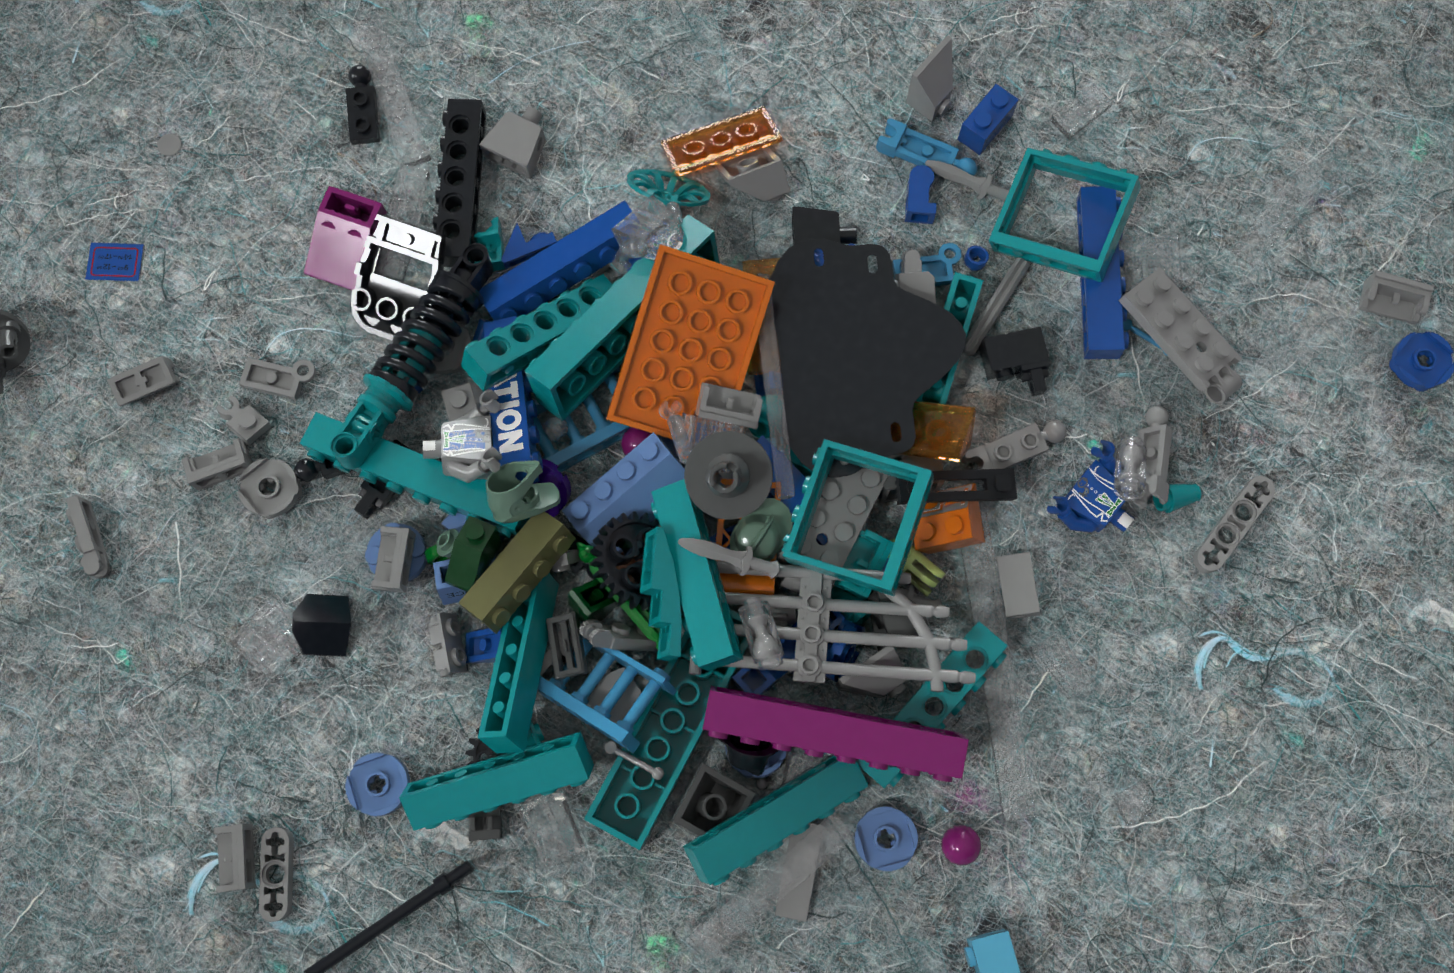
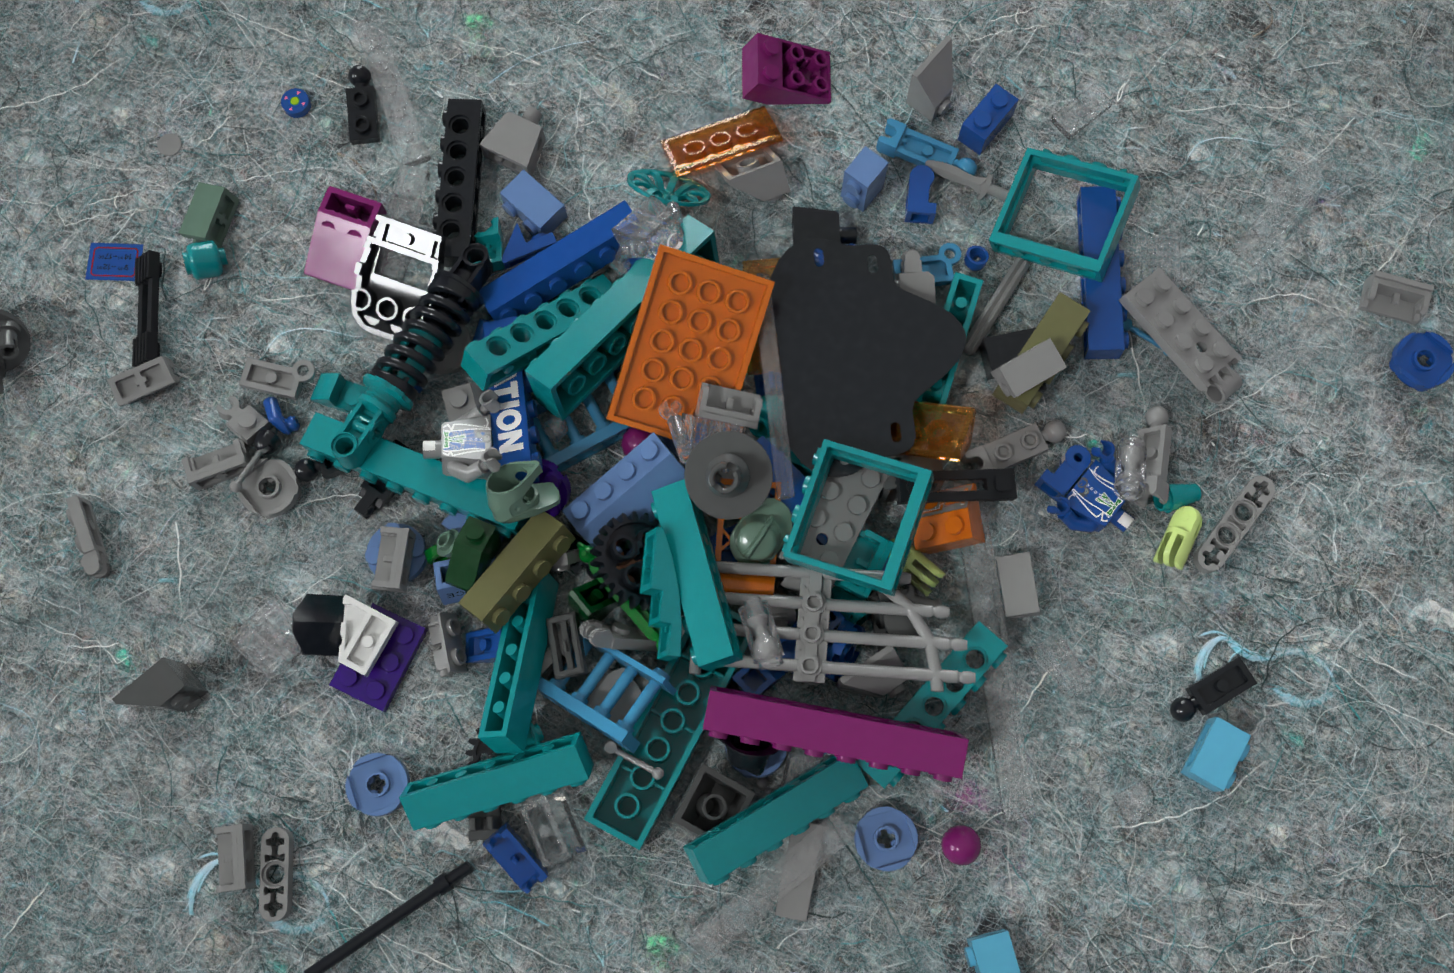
light grey sword [678,538,780,579] -> none
none -> dark grey slope [112,657,208,712]
none -> black container [132,250,162,367]
none -> sand green hinge [179,182,240,248]
none -> teal head [182,240,228,280]
none -> hinge [229,429,281,493]
none -> blue arm [263,397,300,435]
none -> blue tile [281,88,311,118]
none -> teal slope [310,373,367,413]
none -> dark purple plate [329,603,428,712]
none -> white wing [338,594,399,677]
none -> blue hinge [482,822,548,894]
none -> medium blue brick [500,169,567,236]
none -> magenta slope [742,33,831,105]
none -> medium blue brick [841,146,889,212]
none -> light grey hinge [990,338,1067,398]
none -> olive brick [992,292,1090,414]
none -> blue leg [1034,445,1091,501]
none -> yellowish green arm [1153,506,1203,570]
none -> black plate [1170,657,1257,722]
none -> medium azure brick [1180,717,1251,792]

